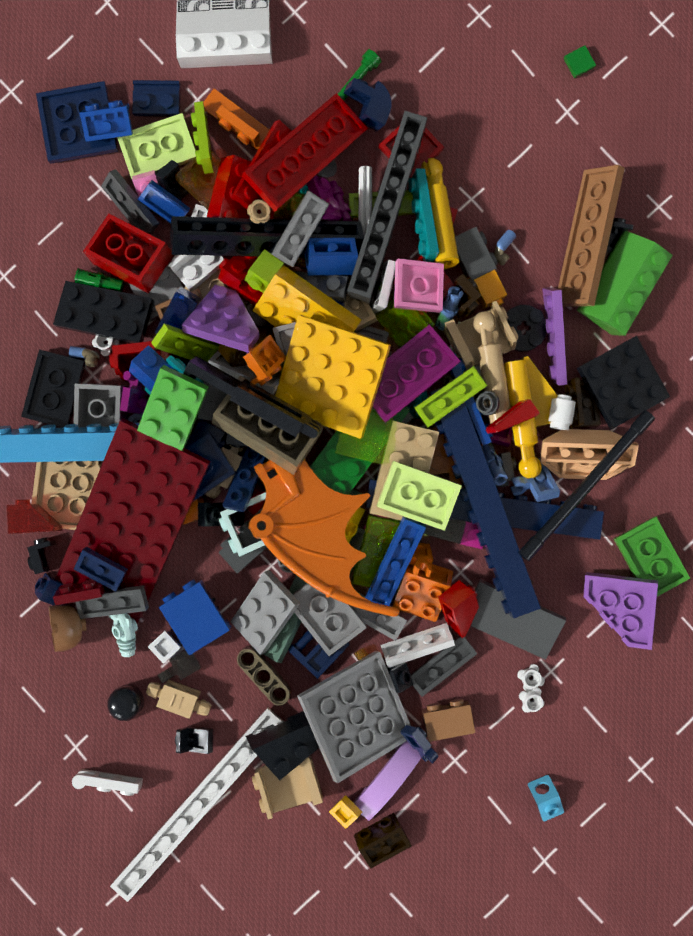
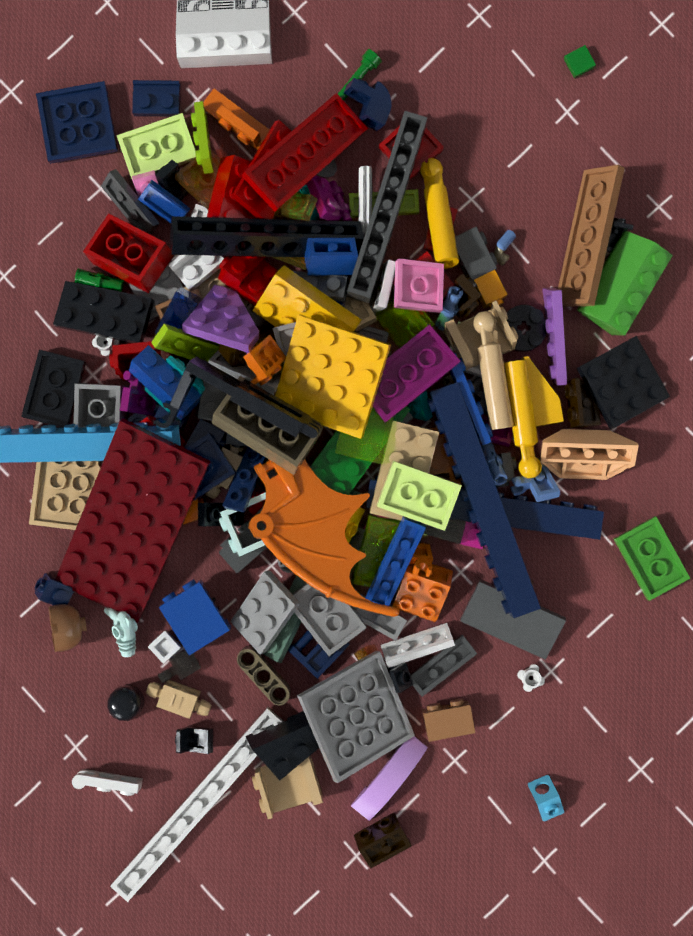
clear red slope [7,499,63,534] -> none
black bracket [27,537,56,574] -> none
dark red plate [53,579,107,605] -> none
arm [69,346,100,367] -> none
dark blue plate [74,547,128,592] -> none
dark grey plate [75,585,149,619] -> none
blue bracket [80,100,133,142] -> none
bright green plate [137,365,209,451] -> none
lime brick [245,249,284,293] -> none
tan plate [247,200,271,224] -> none
light grey tile [271,191,329,267] -> none
yellow plate [329,795,362,829] -> none
dark blue plate [400,725,439,764] -> none
teal plate [408,169,439,262] -> none
lime tile [414,366,488,427] -> none
red slope [438,580,479,638] -> none
dark grey plate [476,391,500,415] -> none
red slope [485,399,540,434] -> none
black piece [518,410,655,562] -> none
white plate [519,687,545,713] -> none
white brick [548,395,576,430] -> none
medium lavender plate [584,572,658,650] -> none

